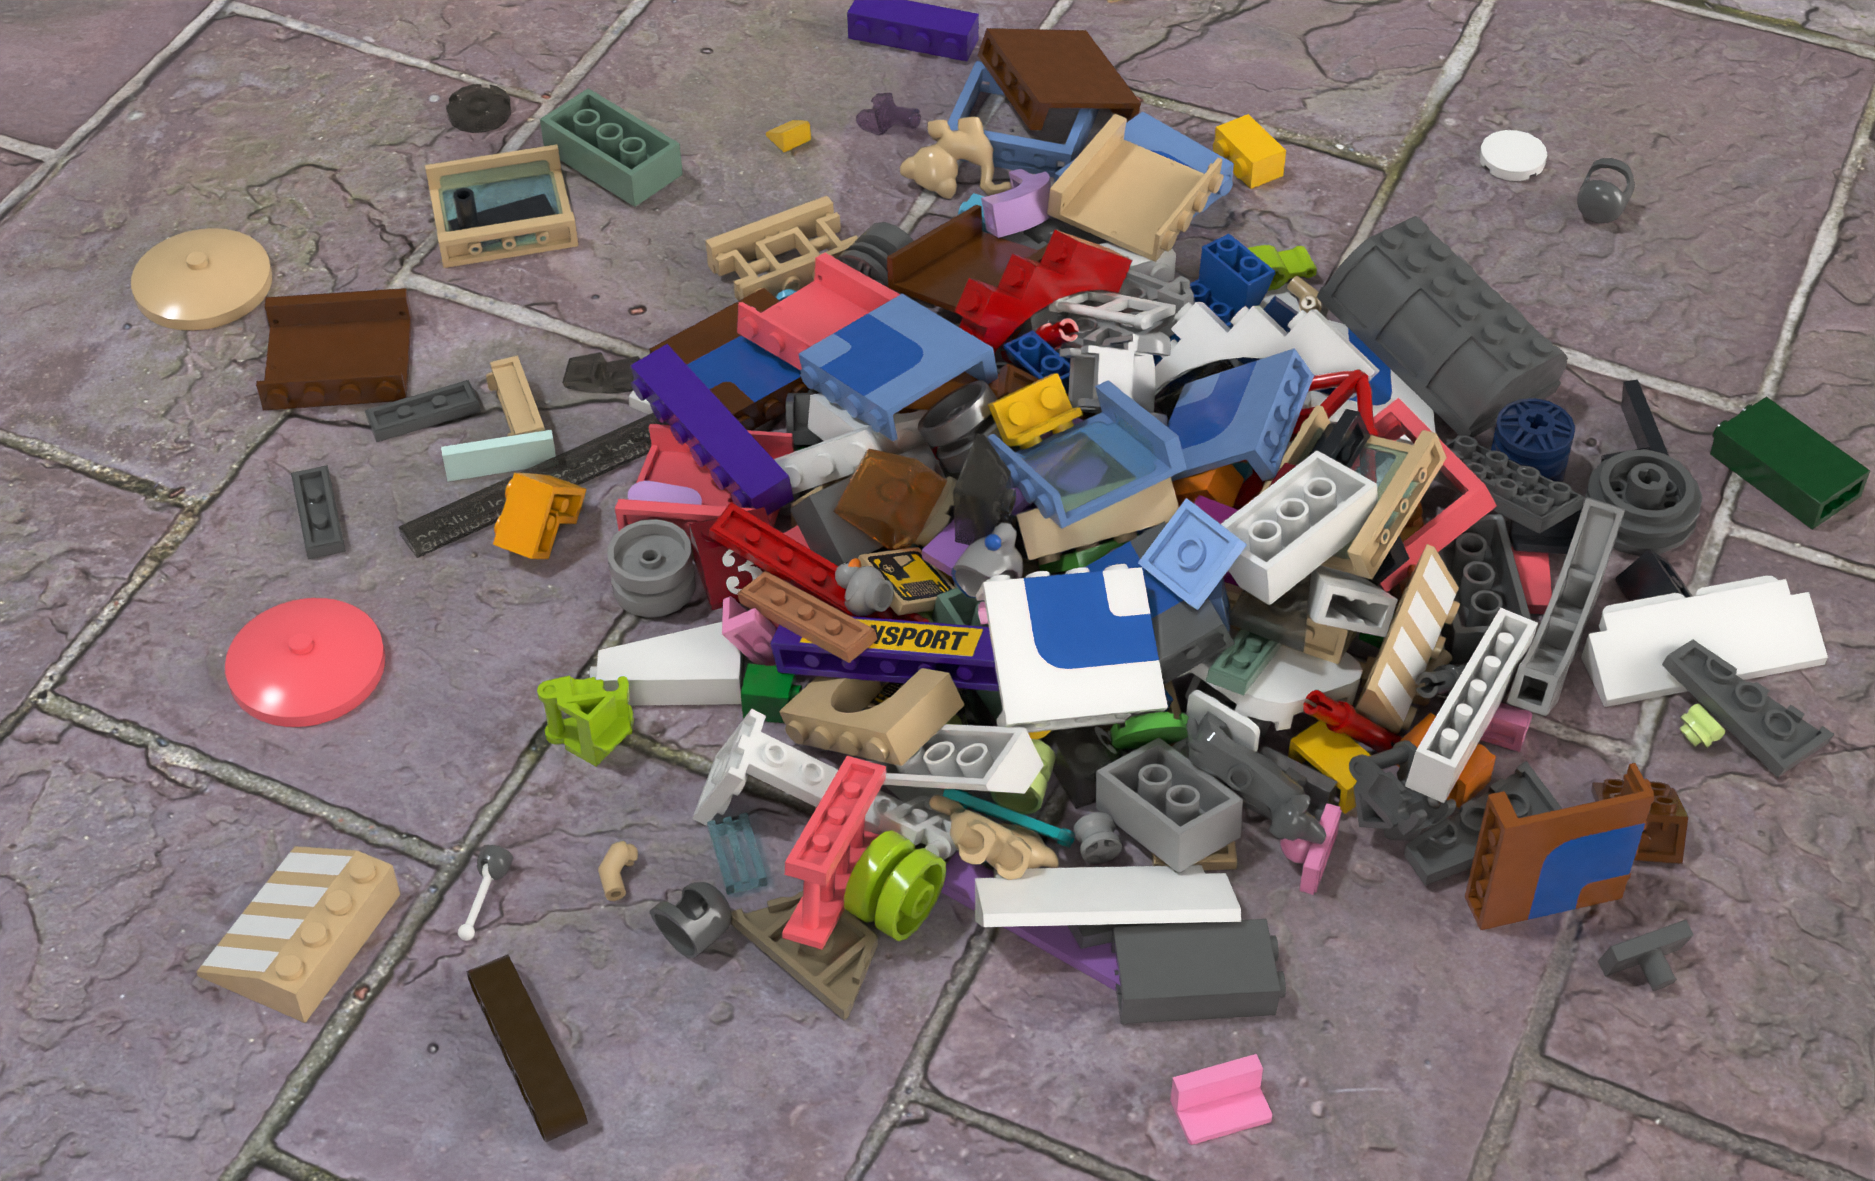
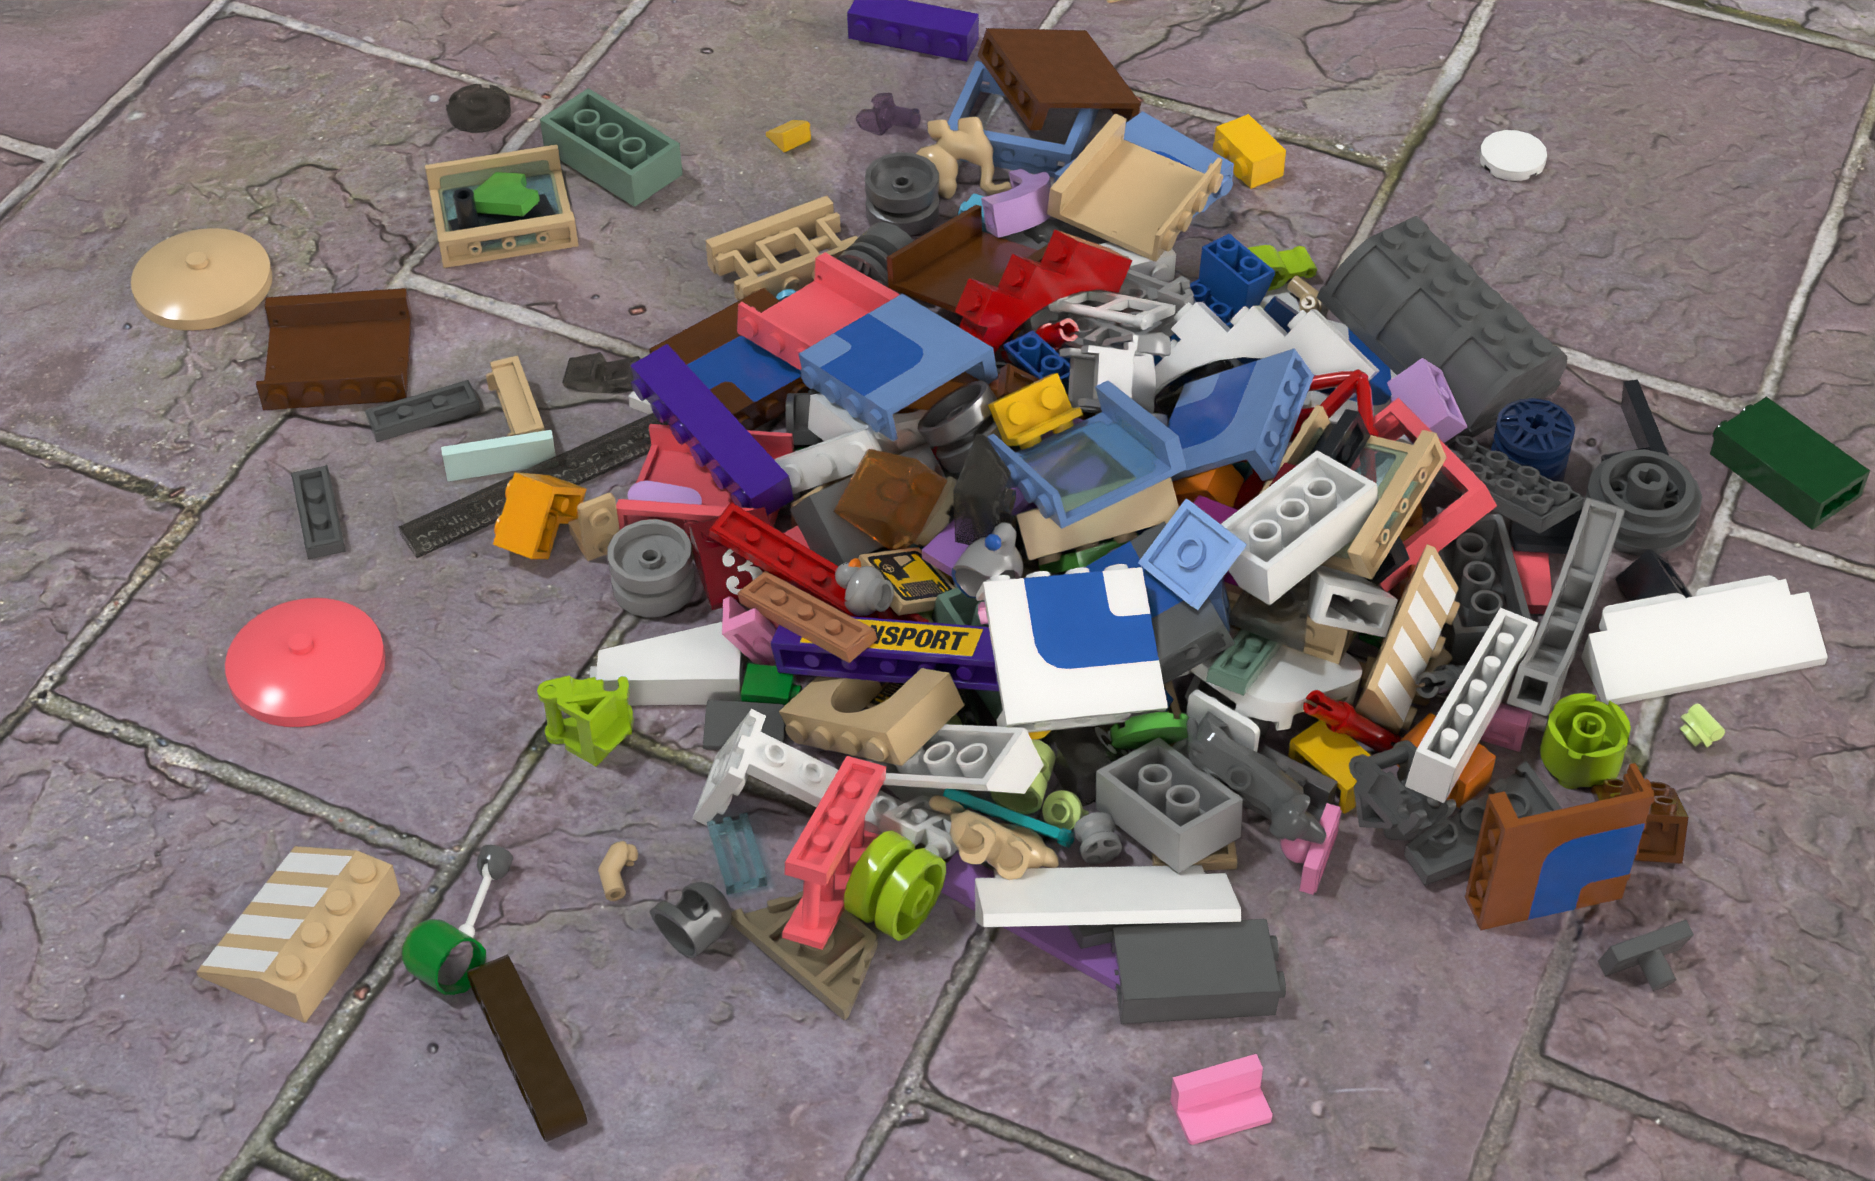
dark grey helmet [1577,158,1635,224] -> none
dark grey wing [1662,639,1834,778] -> none
none -> green helmet [402,919,486,995]
none -> bright green tile [473,172,540,216]
none -> tan bracket [568,493,620,561]
none -> dark grey slope [703,700,786,750]
none -> flat silver wheel [865,152,939,236]
none -> yellowish green plate [1042,790,1089,830]
none -> lavender brick [1387,358,1467,444]
none -> lime brick [1540,693,1631,790]

